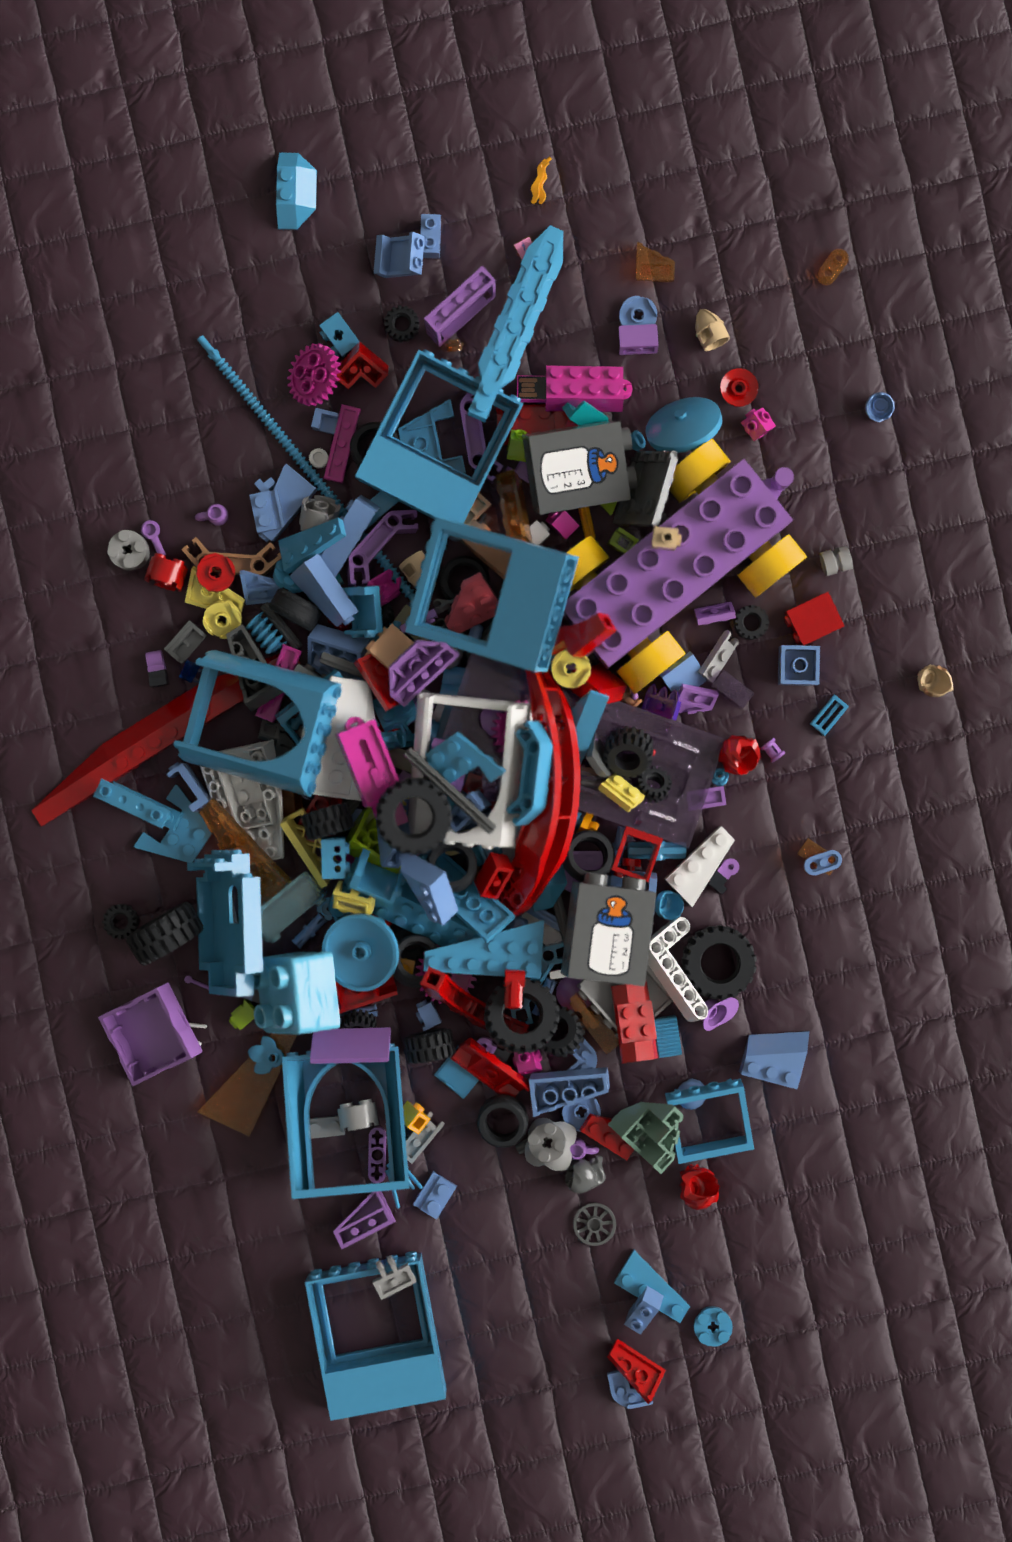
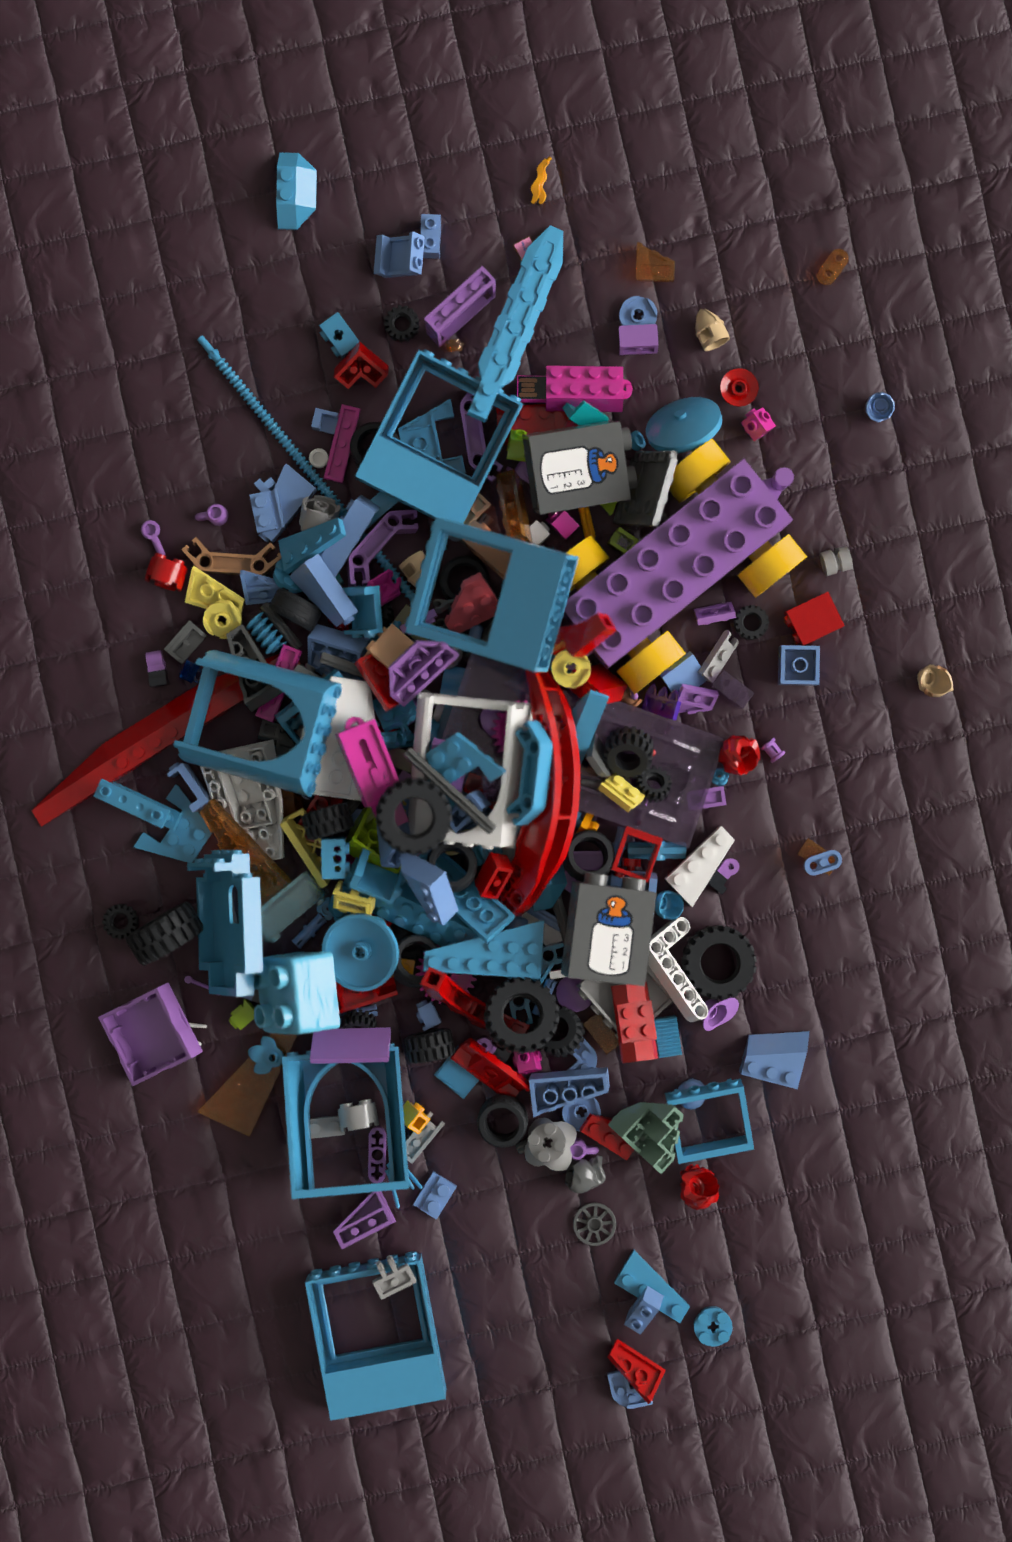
light grey brick [107,530,150,571] -> none
red plate [196,553,235,592] -> none
dark pink gear [287,343,341,406] -> none
red piece [504,969,525,1009] -> none
clear orange plate [569,992,600,1030] -> none
tan brick [651,526,681,551] -> none
dark azure tile [810,694,849,736] -> none

